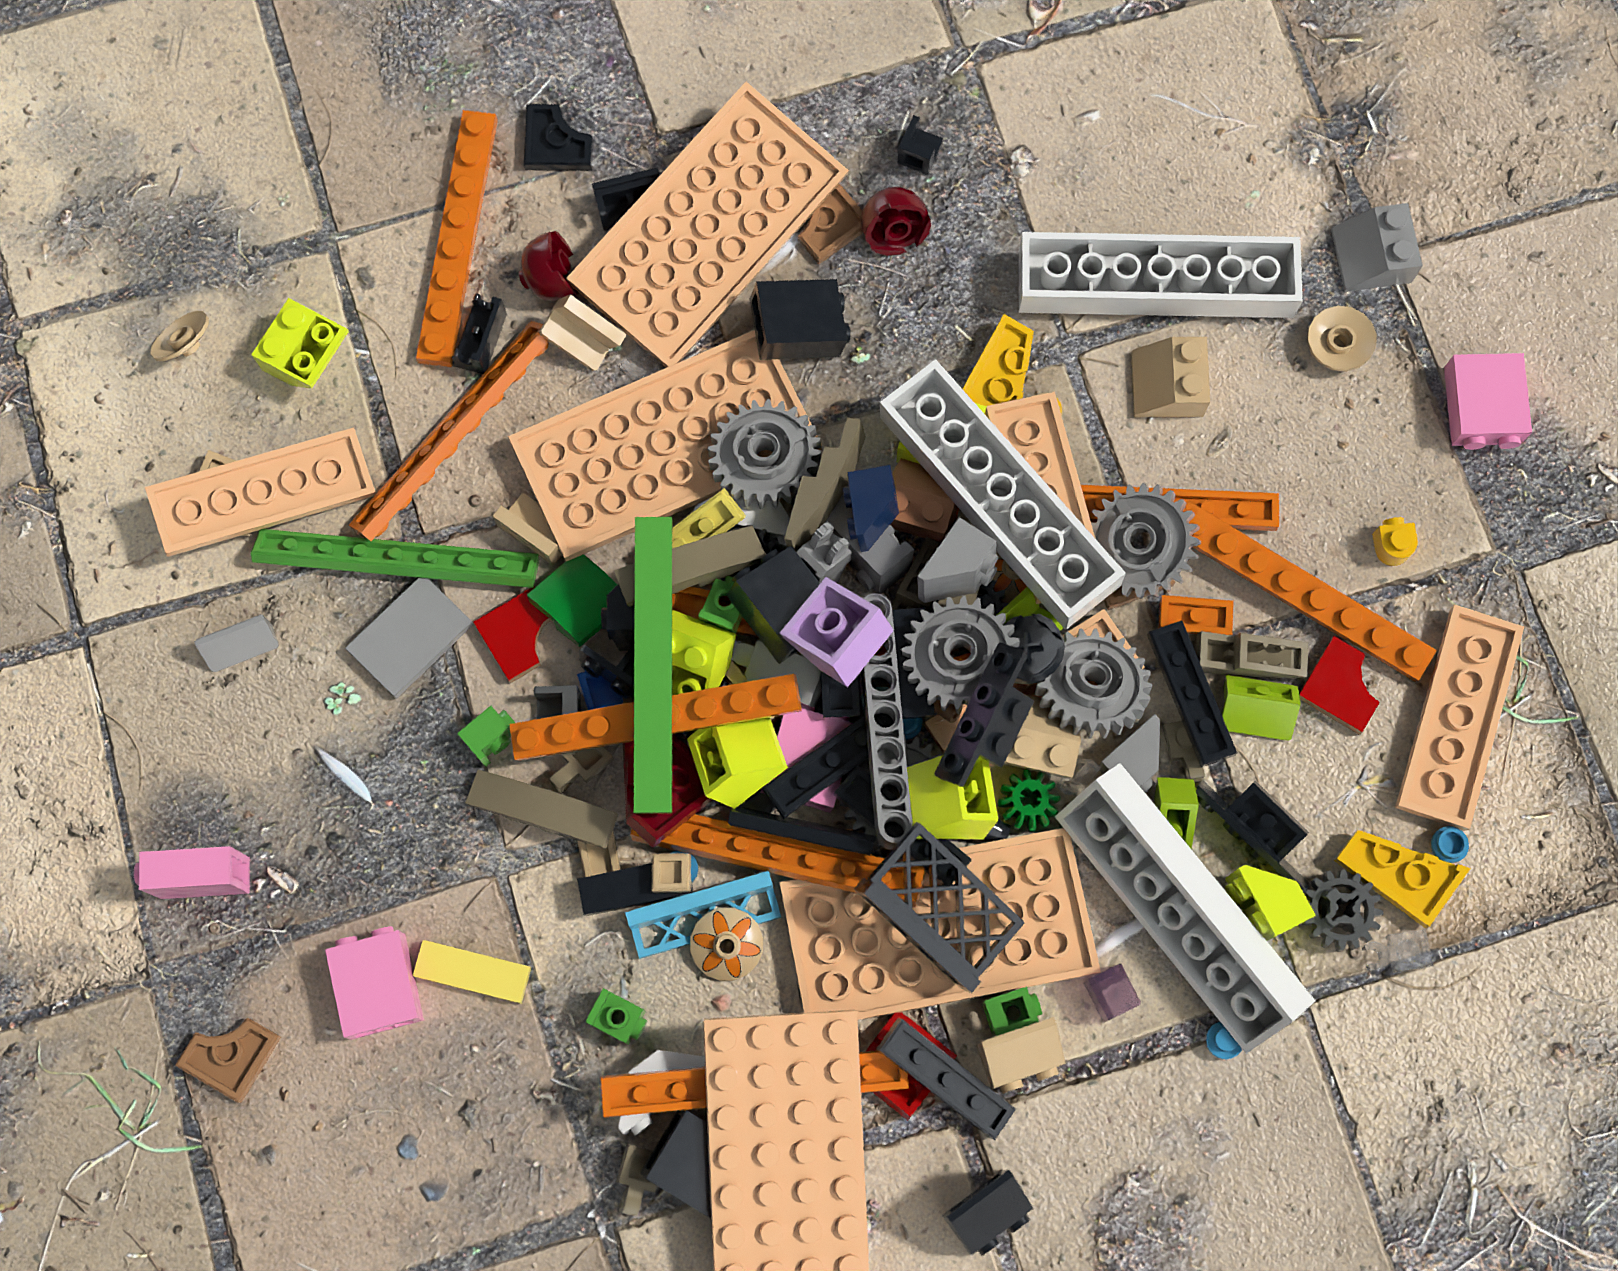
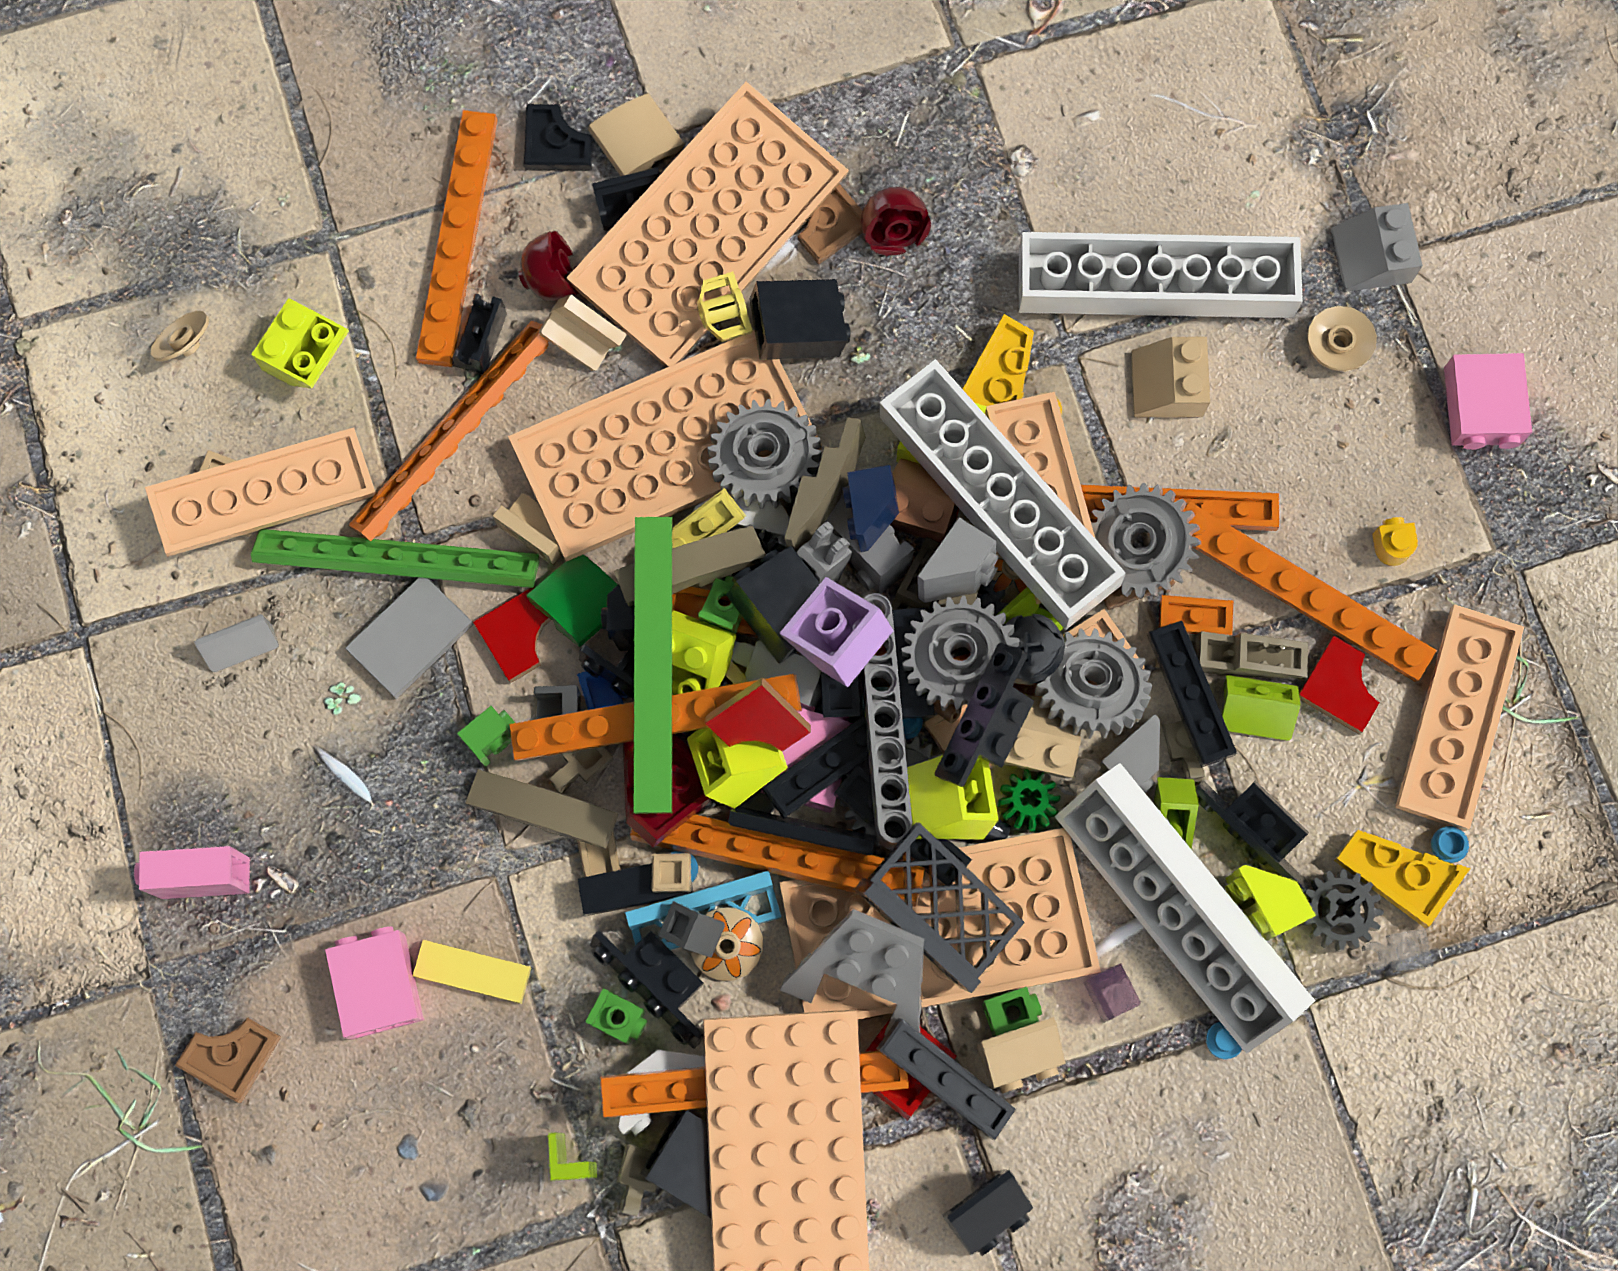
black panel [897,115,943,175] -> none
none -> lime panel [548,1132,598,1181]
none -> tan slope [588,93,684,176]
none -> black bracket [590,930,704,1049]
none -> dark grey panel [658,901,725,958]
none -> light yellow piece [697,272,753,342]
none -> red tile [705,677,811,751]
none -> light grey wing [780,909,924,1035]

